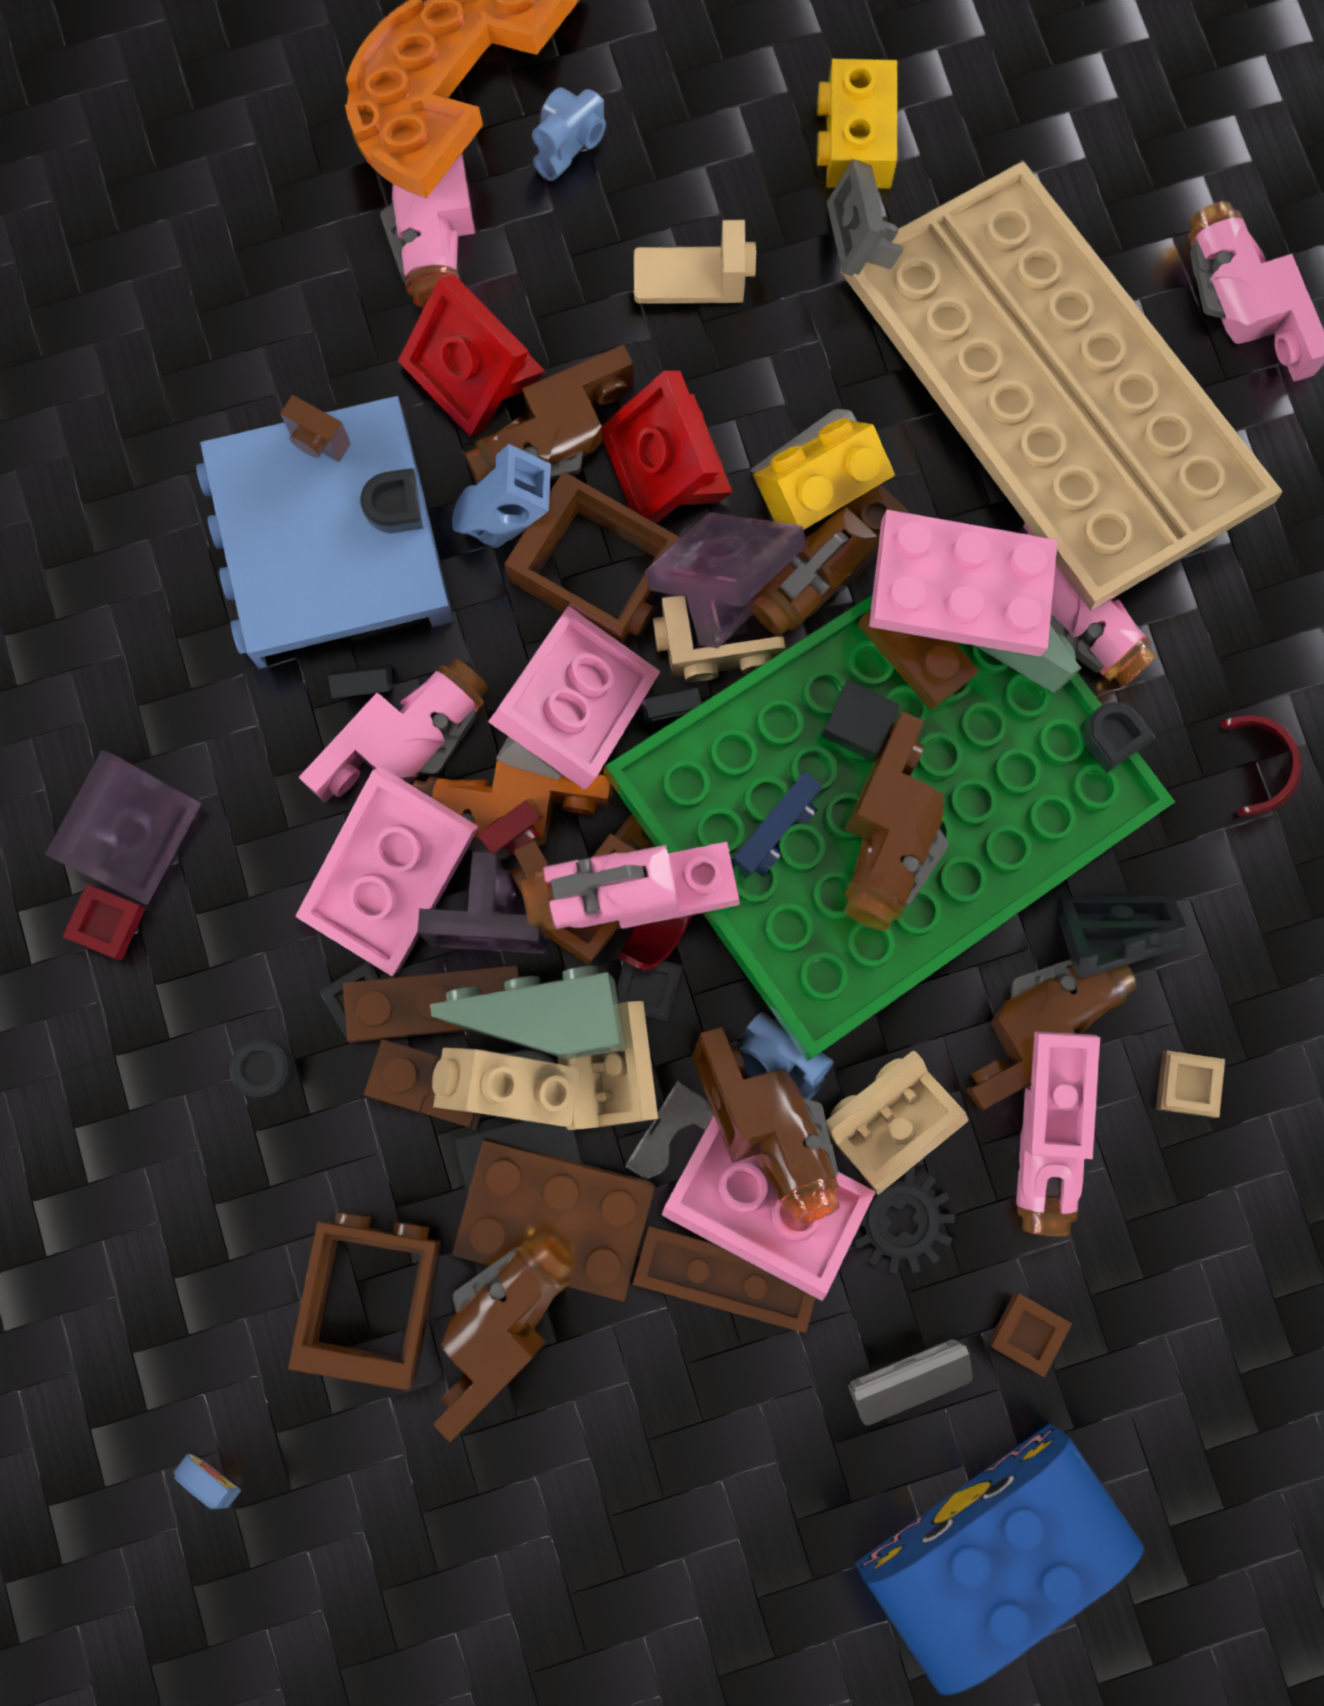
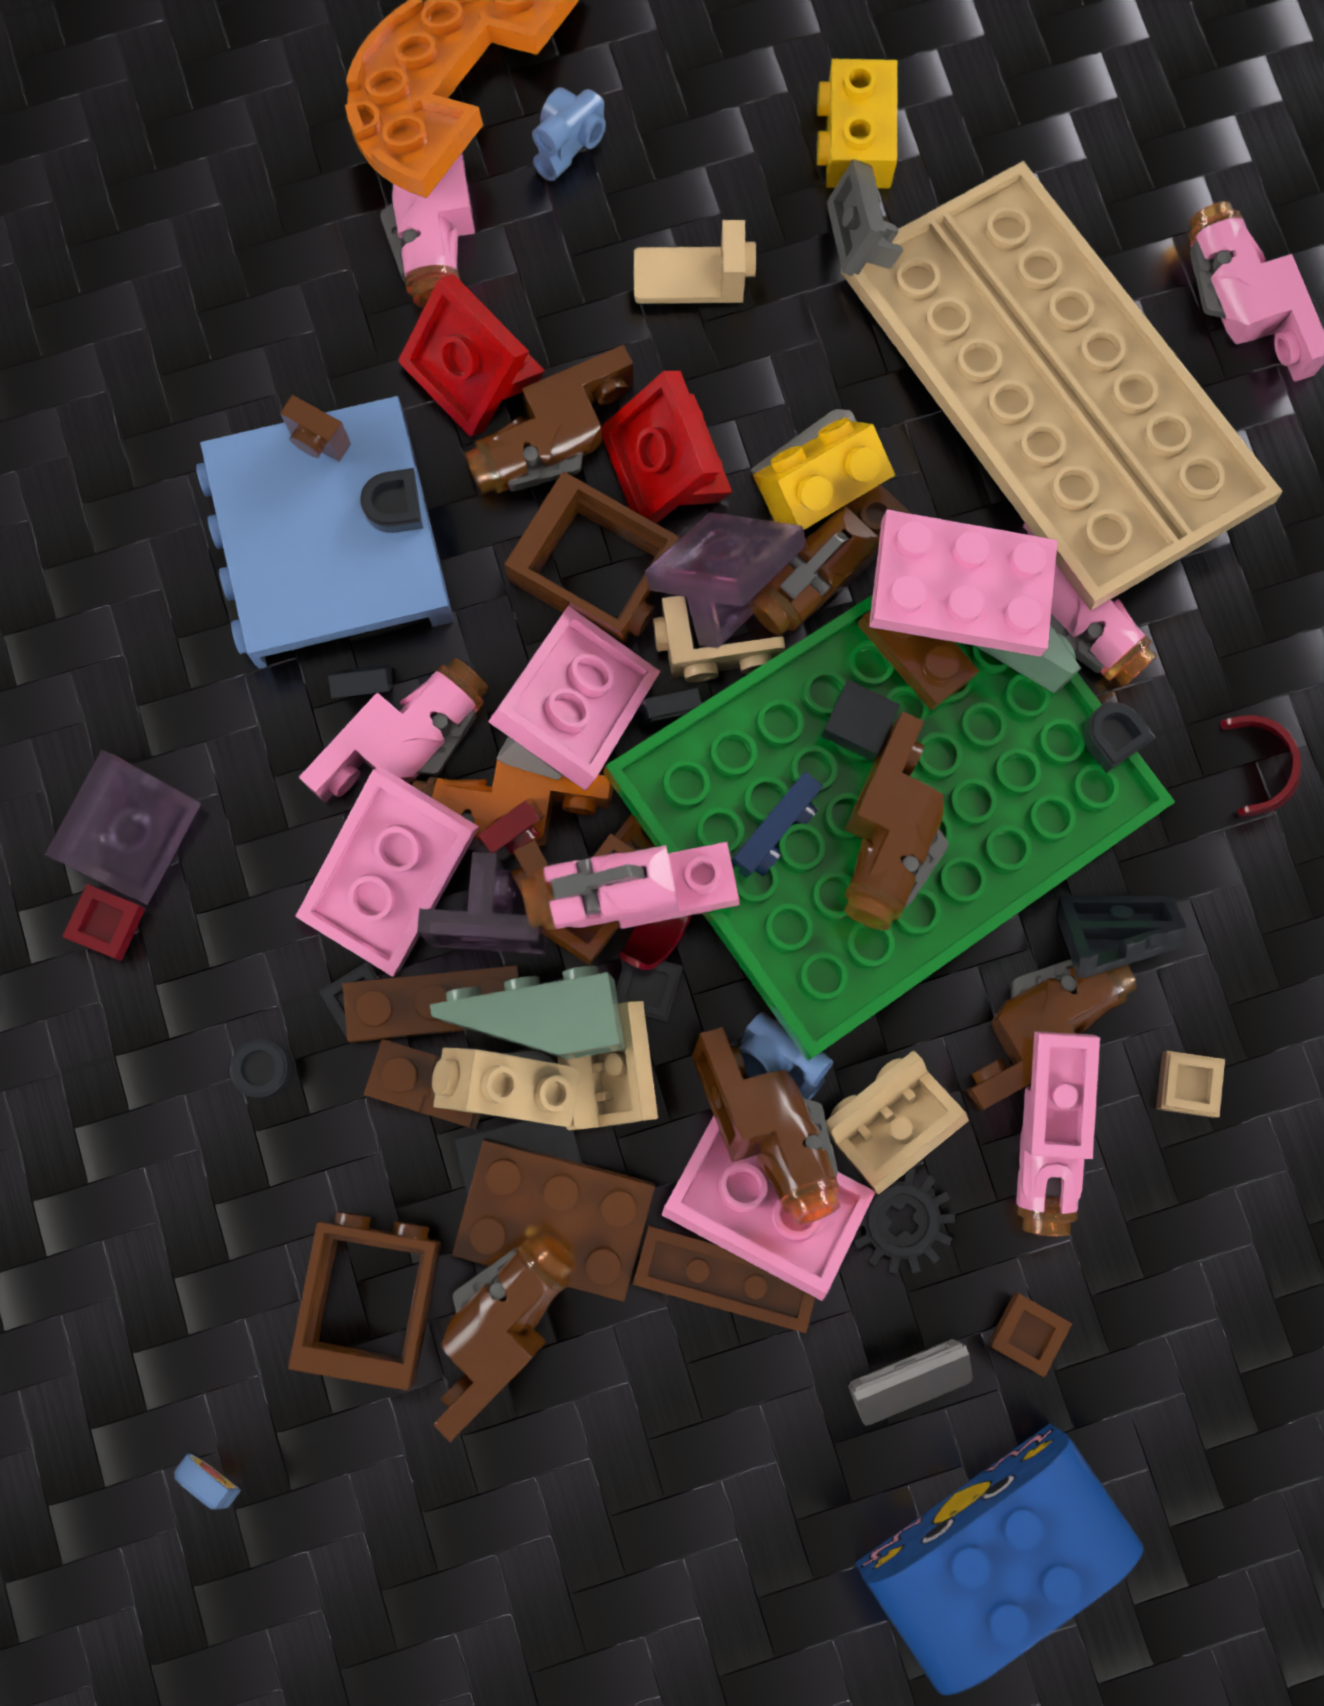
medium blue leg [452,444,551,548] -> none
clear piece [625,1080,714,1180] -> none

